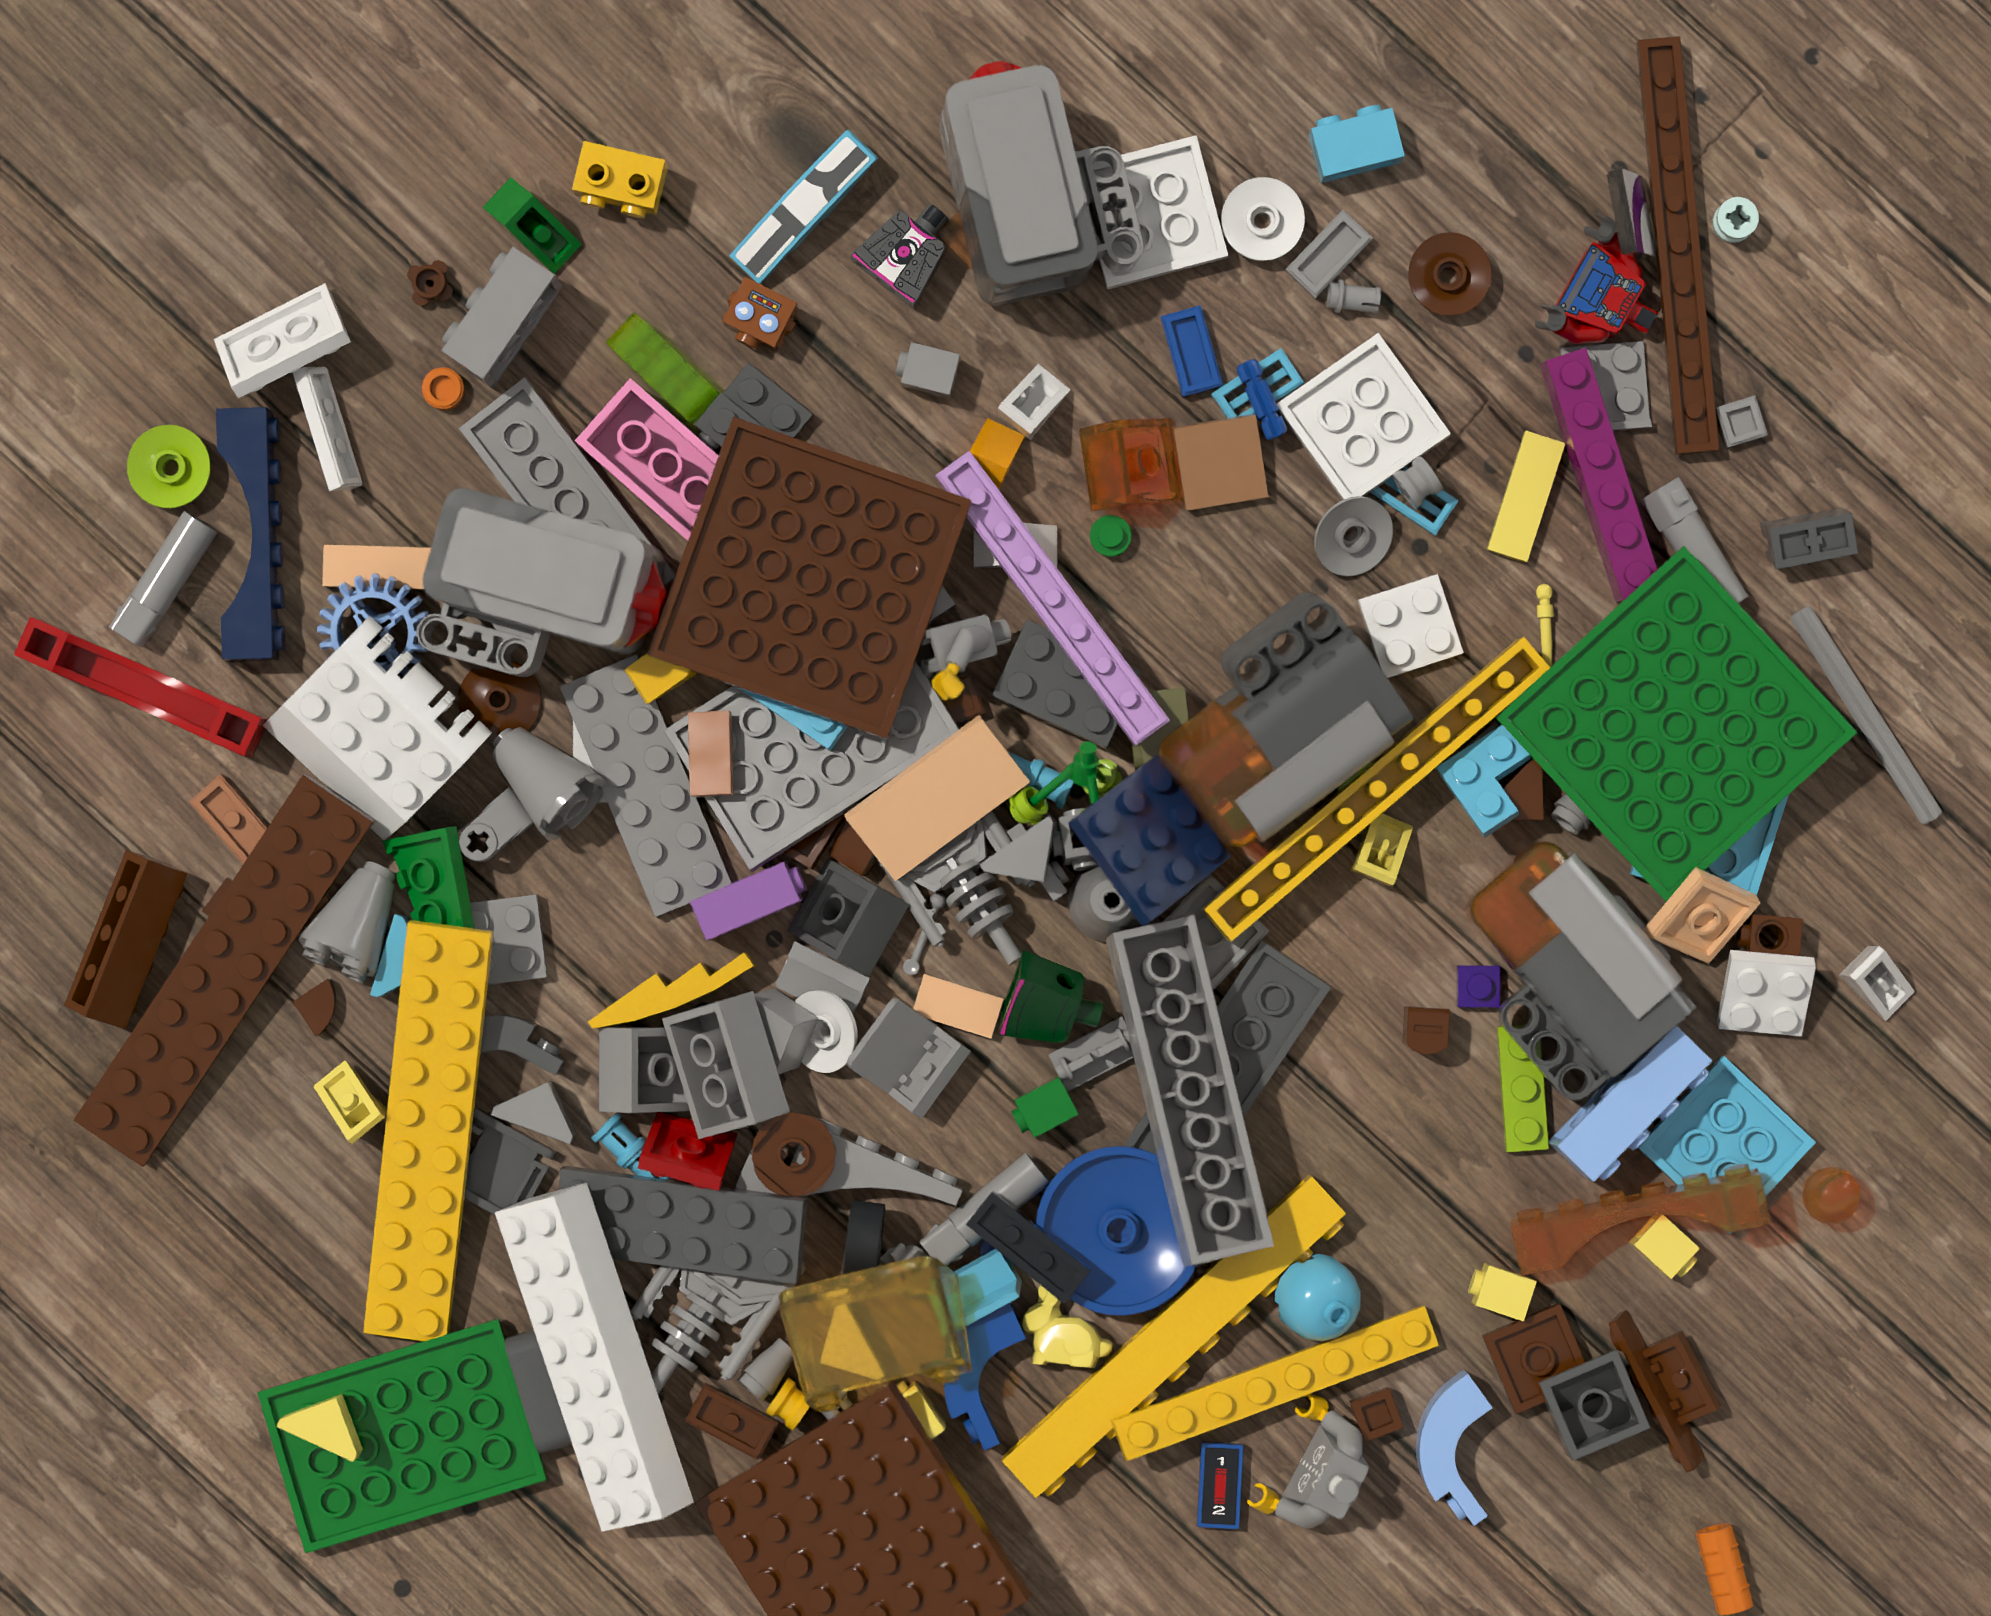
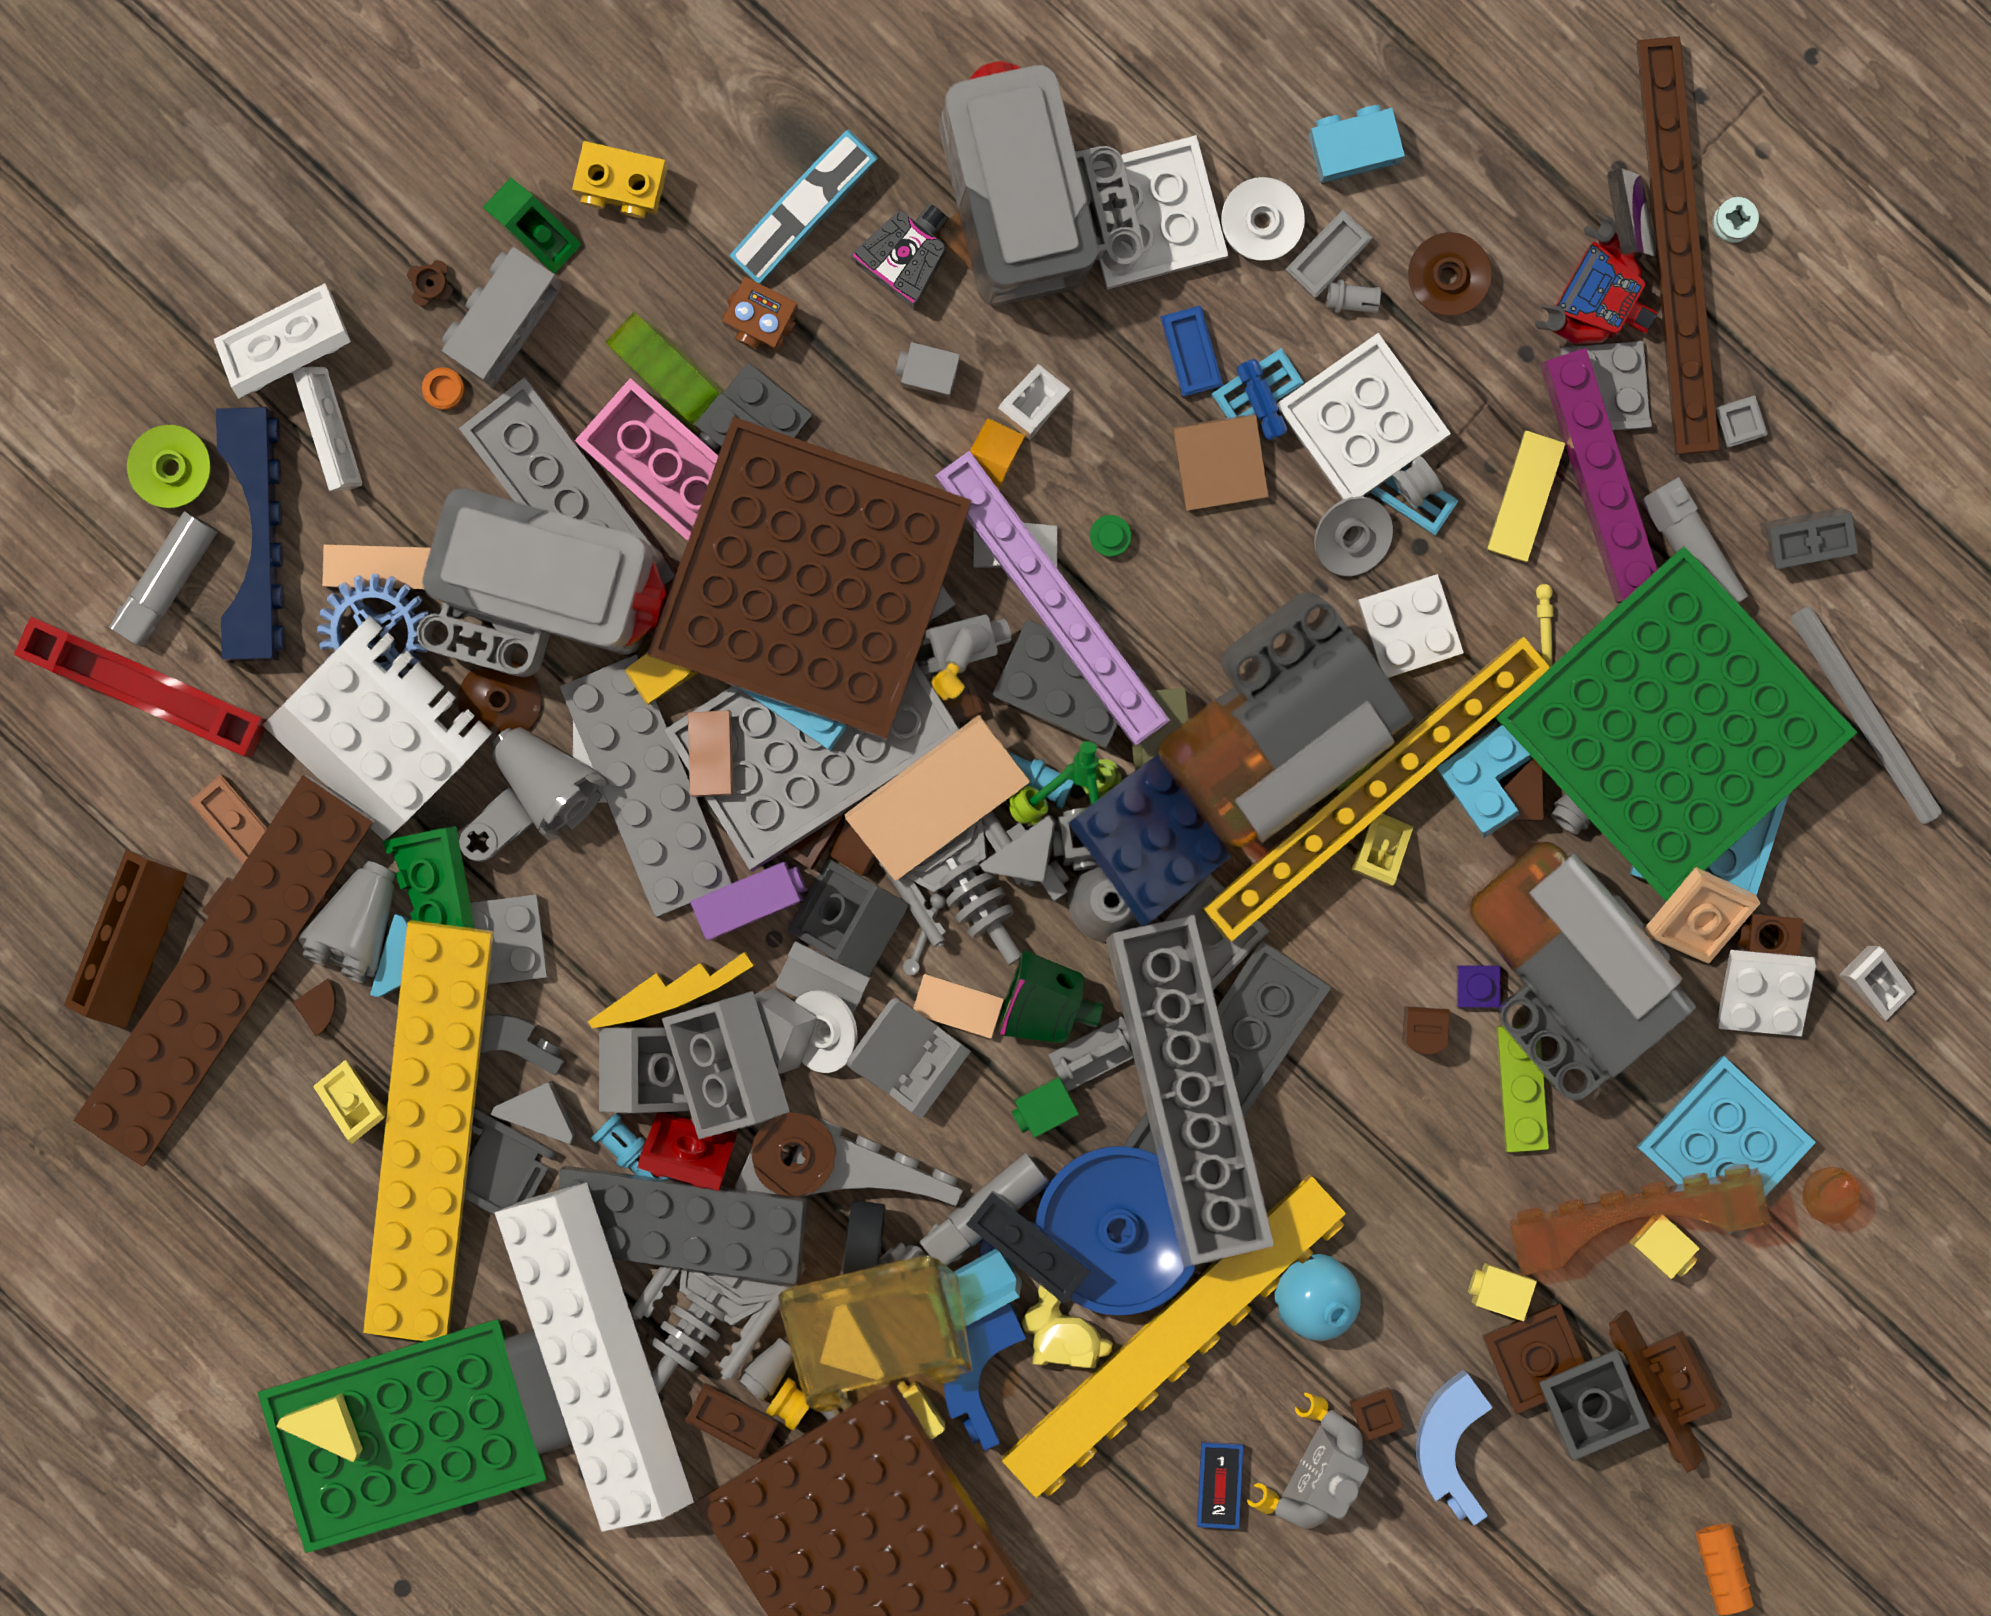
clear orange slope [1079,418,1183,512] -> none
yellow plate [1111,1305,1439,1461] -> none
light blue brick [1548,1025,1712,1182] -> none

